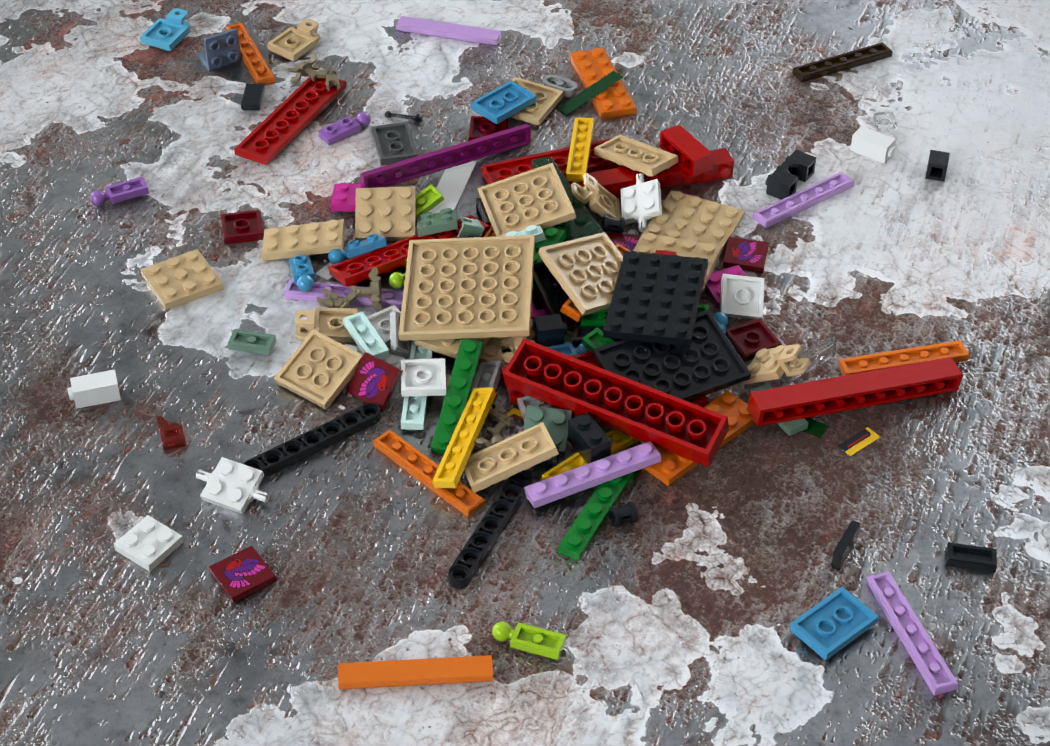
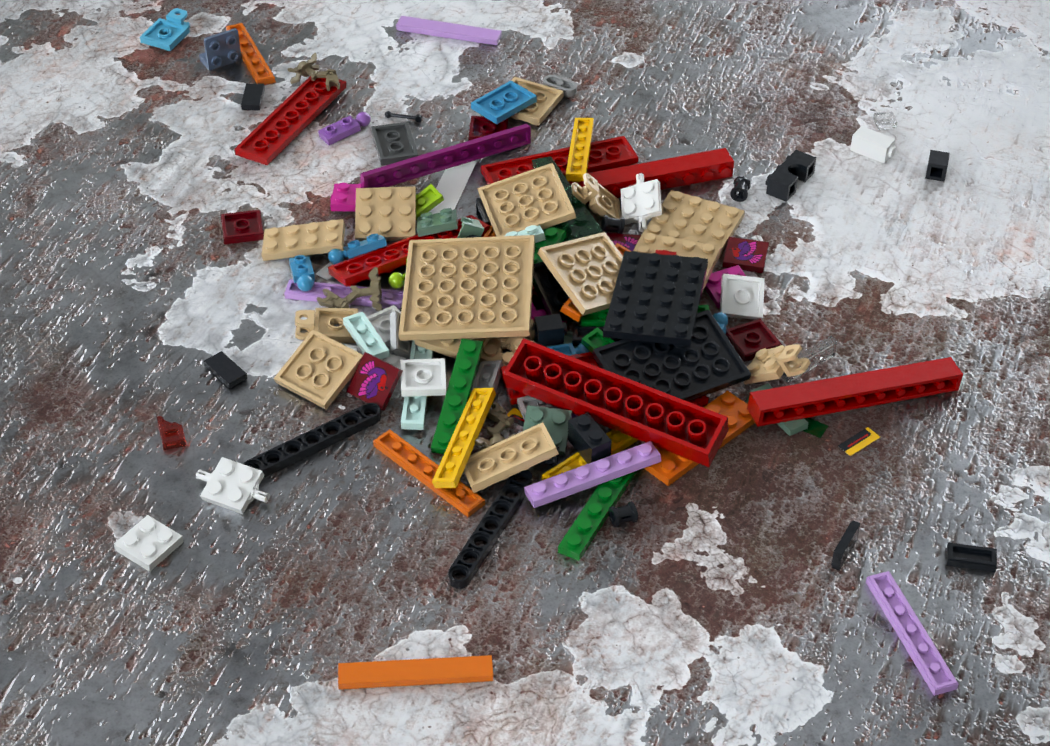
white brick [67,369,121,409] -> none
medium lavender plate [90,177,149,206] -> none
tan plate [140,249,224,310] -> none
dark red tile [209,546,276,603] -> none
sand green plate [228,329,276,356] -> none
tan plate [267,19,320,62] -> none
lime plate [492,621,566,660] -> none
dark green sticker [558,71,623,115] -> none
orange plate [569,48,637,119] -> none
tan plate [594,135,678,176] -> none
red brick [659,124,714,177] -> none
lavender tile [753,172,855,228] -> none
dark azure plate [789,587,879,660] -> none
dark brown tile [792,42,893,82] -> none
orange plate [838,340,970,376] -> none
none -> black tile [204,351,247,389]
none -> black bush [730,176,751,202]

